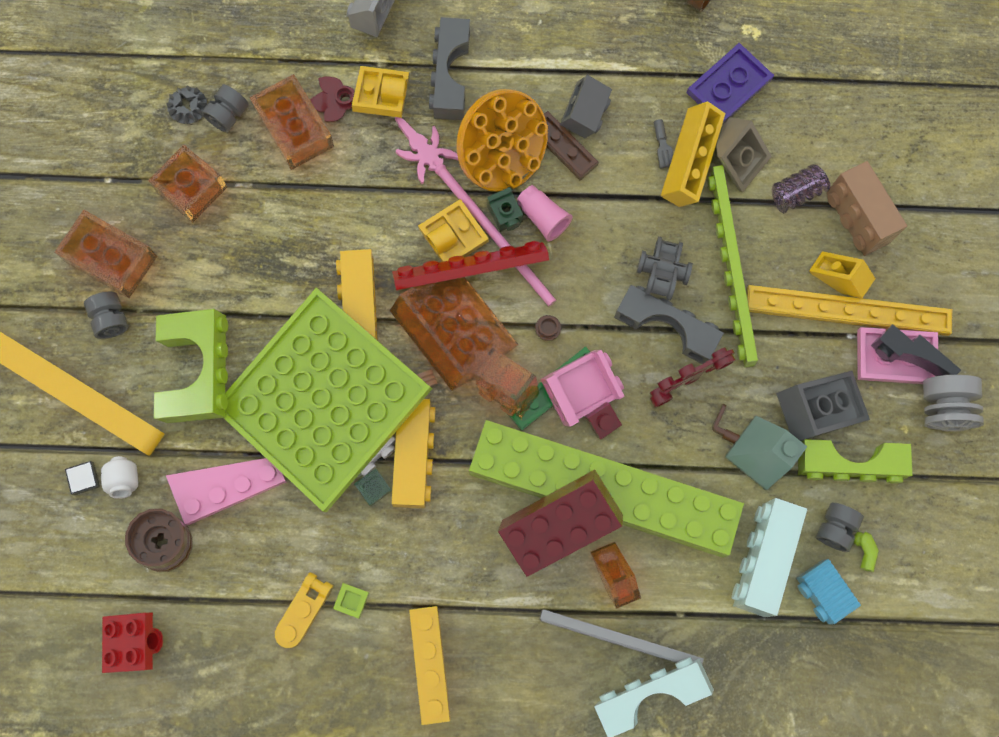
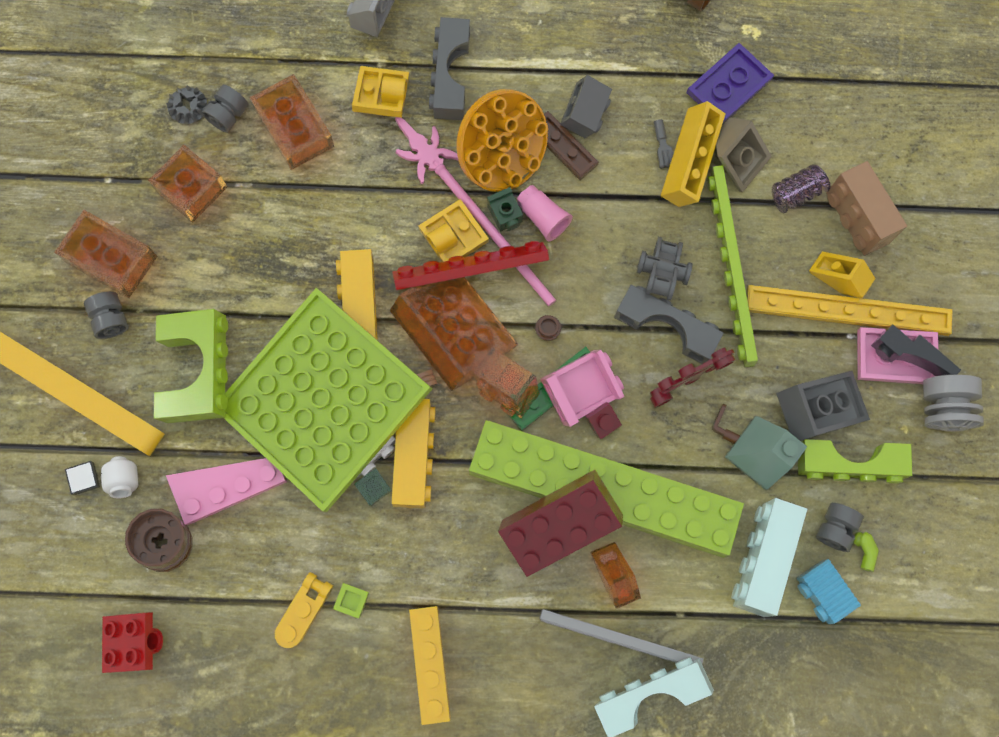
dark red plate [308,76,355,122] -> none

